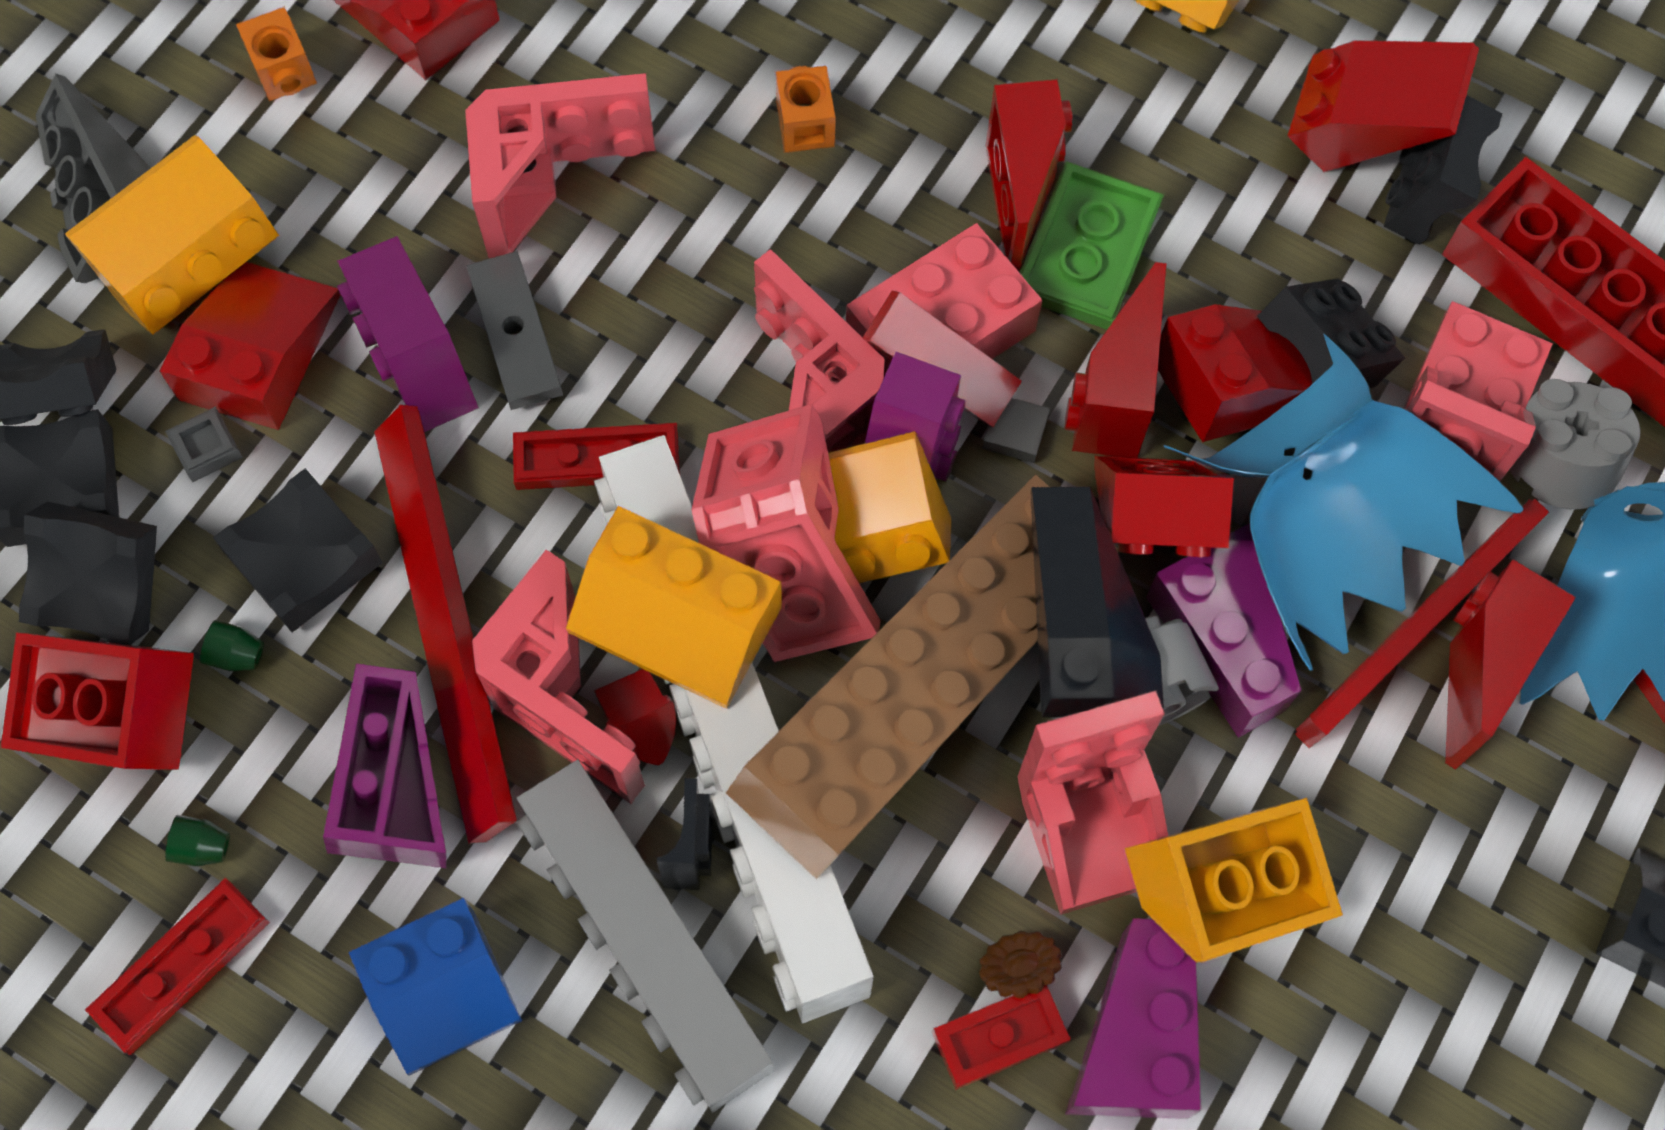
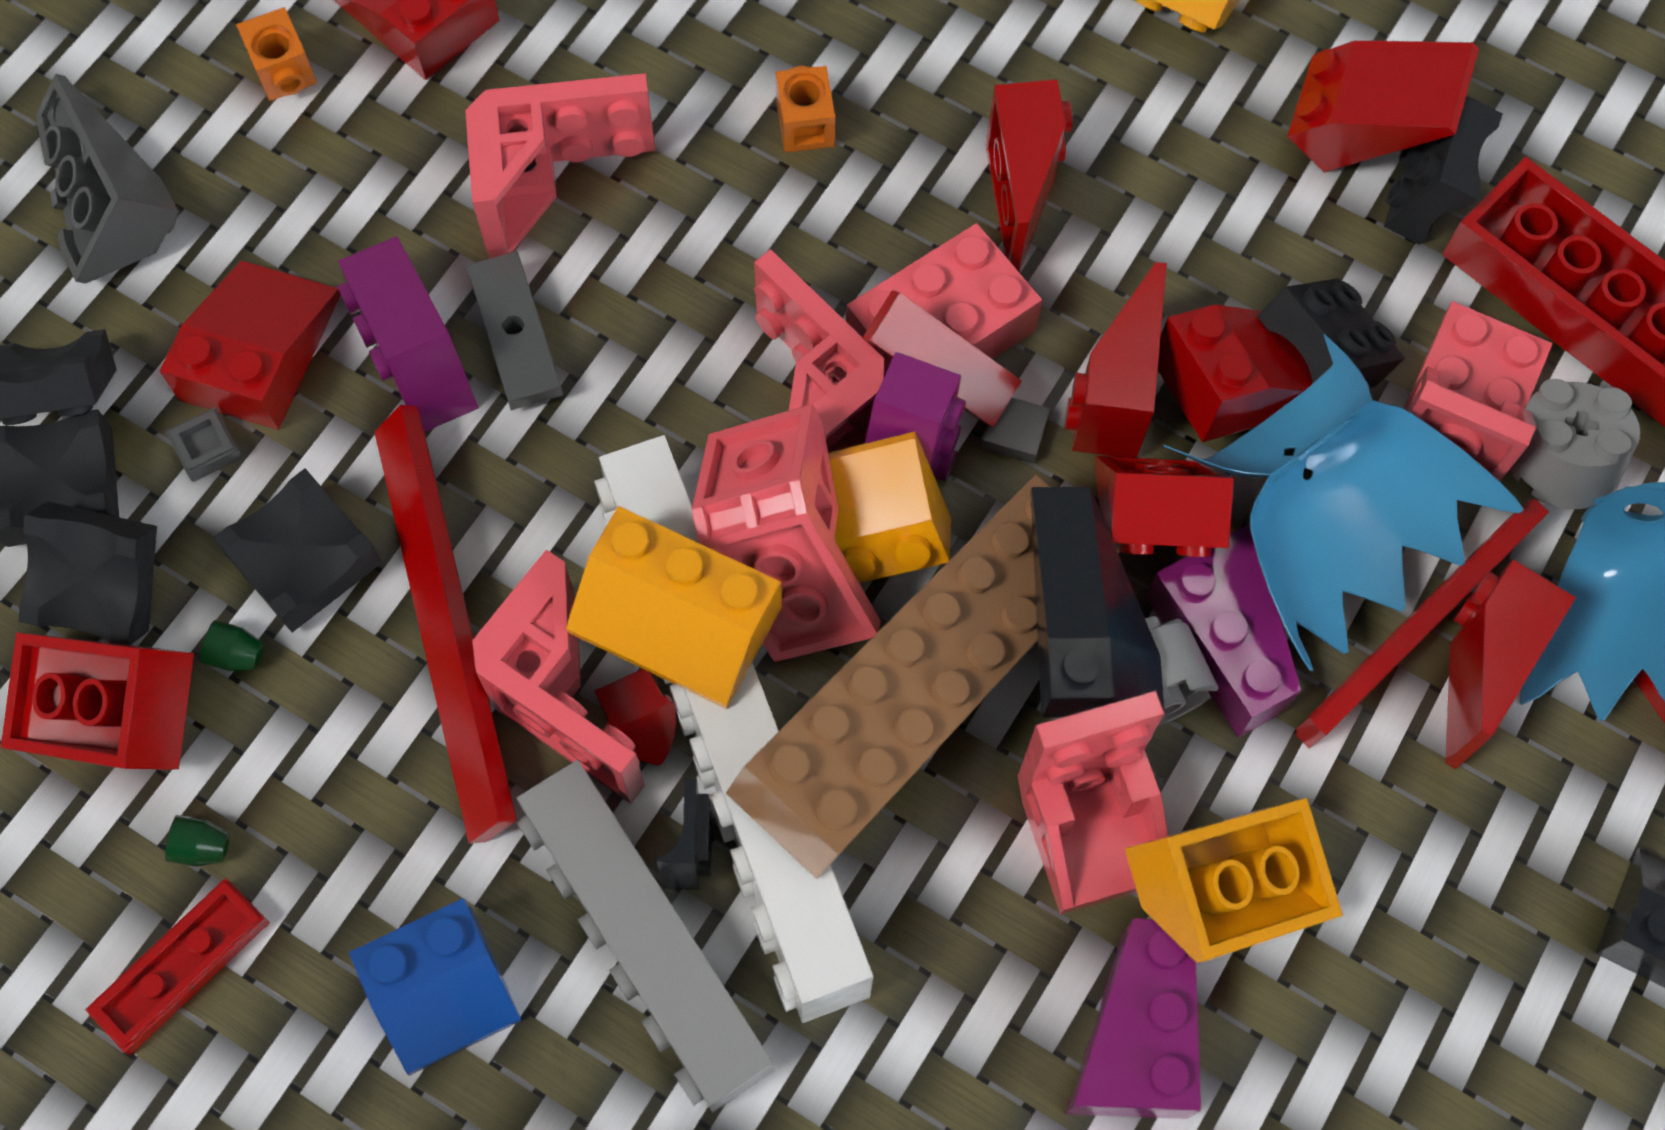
light orange slope [65,135,279,335] -> none
magenta wedge [323,663,446,868] -> none
red tile [513,423,680,490] -> none
red plate [932,985,1071,1090] -> none
reddish brown piece [979,930,1062,998] -> none
bright green tile [1020,161,1164,330] -> none

